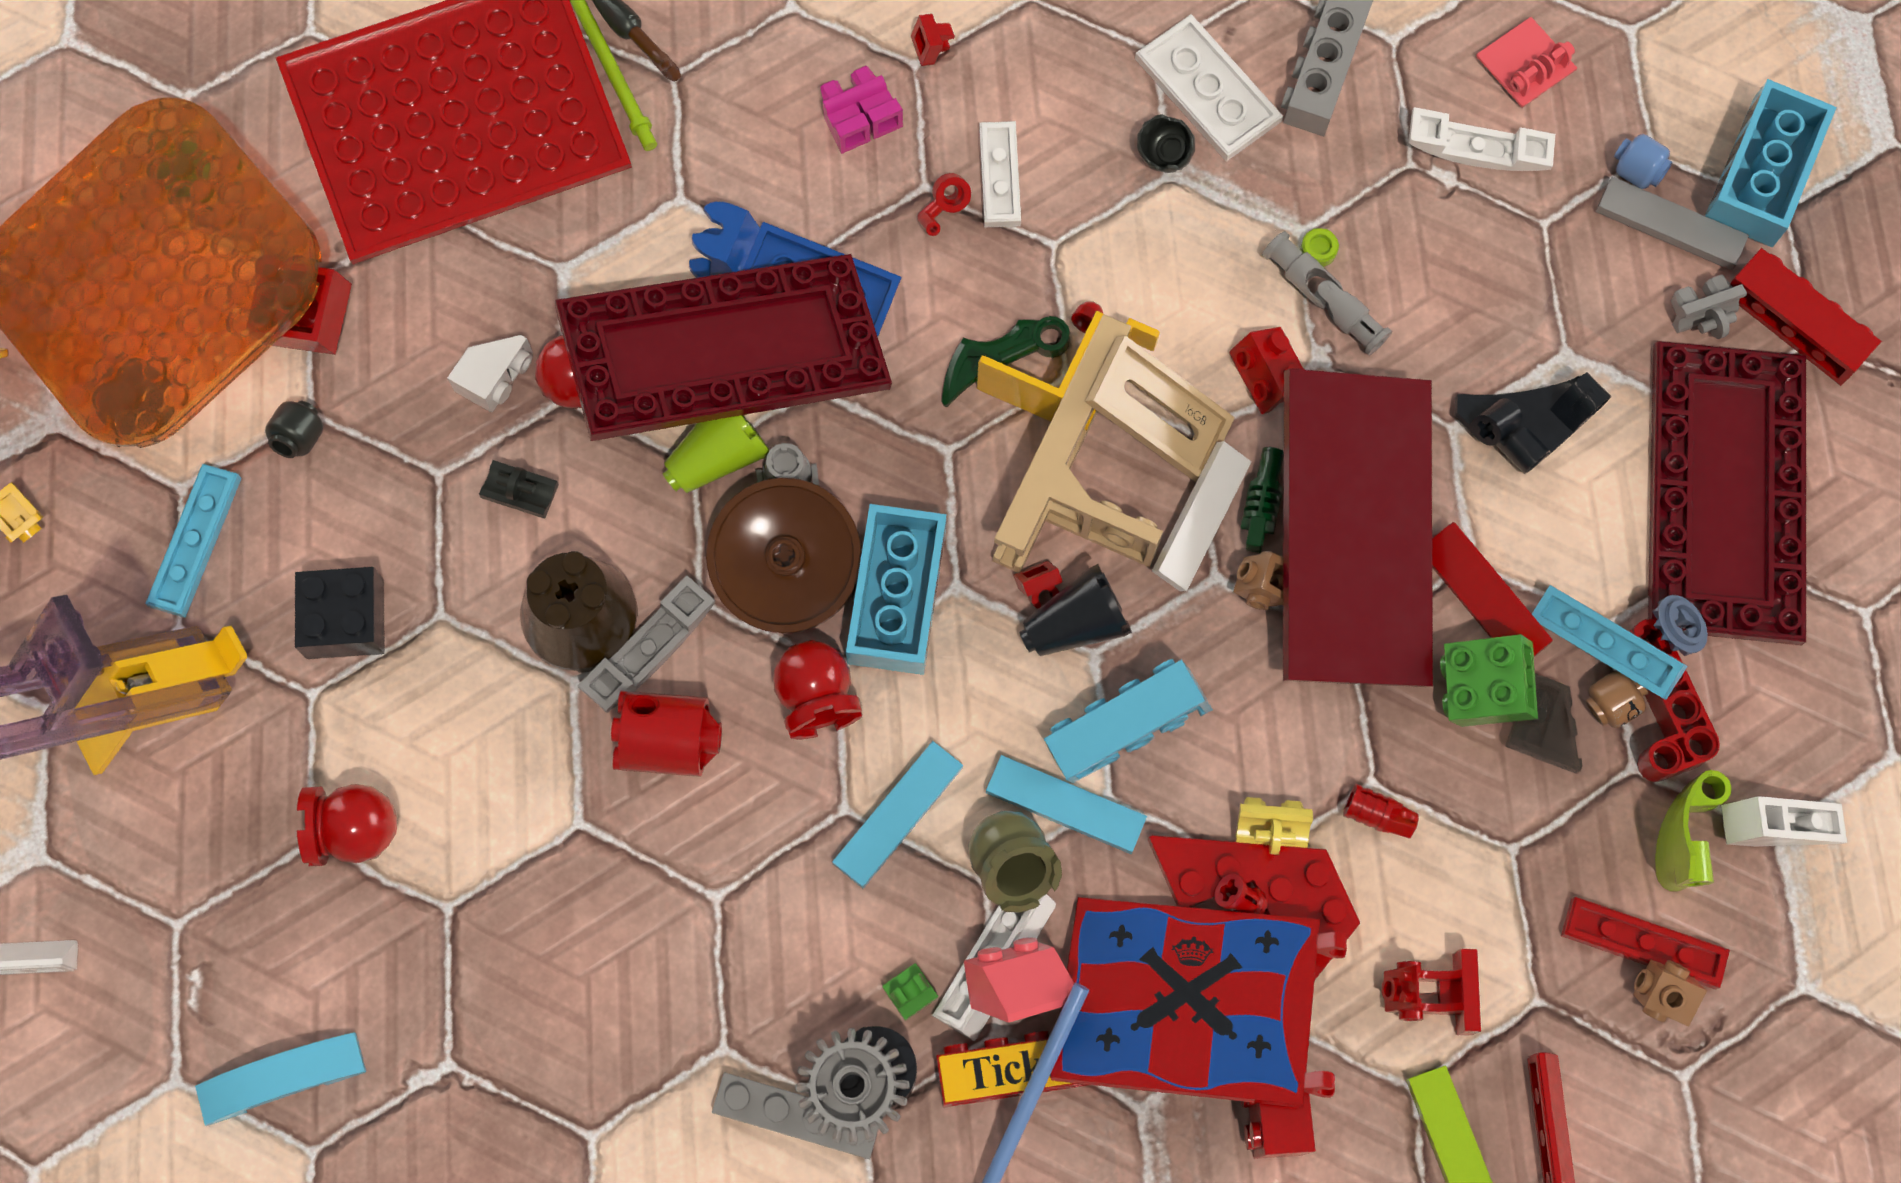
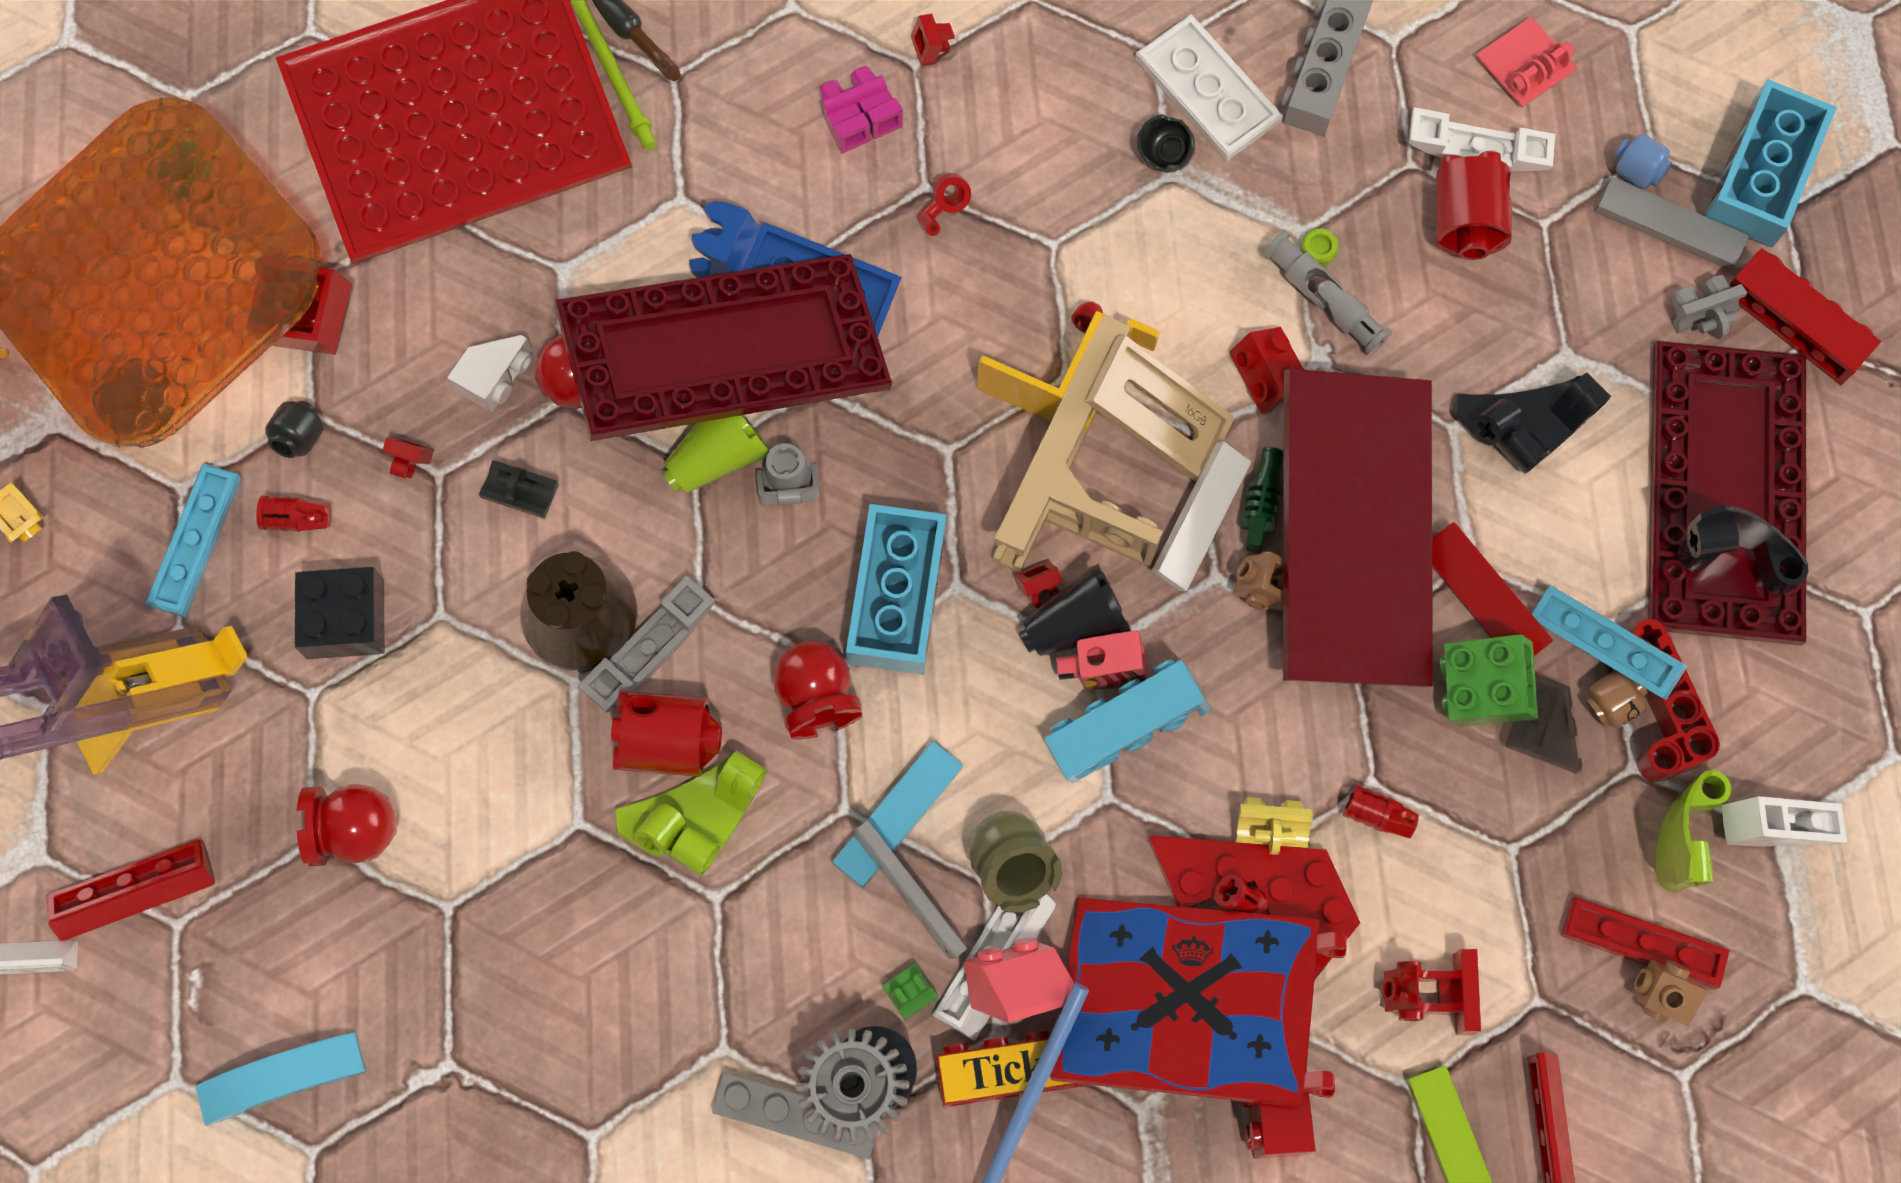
reddish brown dish [706,478,862,633] -> none
dark green piece [942,316,1070,407] -> none
white tile [979,121,1021,228] -> none
medium azure tile [986,755,1147,854] -> none
sand blue gear [1653,595,1708,656] -> none
none -> red slope [46,838,215,941]
none -> red hinge [256,495,331,532]
none -> red tile [382,437,434,478]
none -> lime panel [615,751,767,876]
none -> light grey tile [853,820,967,959]
none -> coral torso [1057,630,1148,690]
none -> red cylinder [1436,151,1512,260]
none -> black panel [1677,505,1809,594]

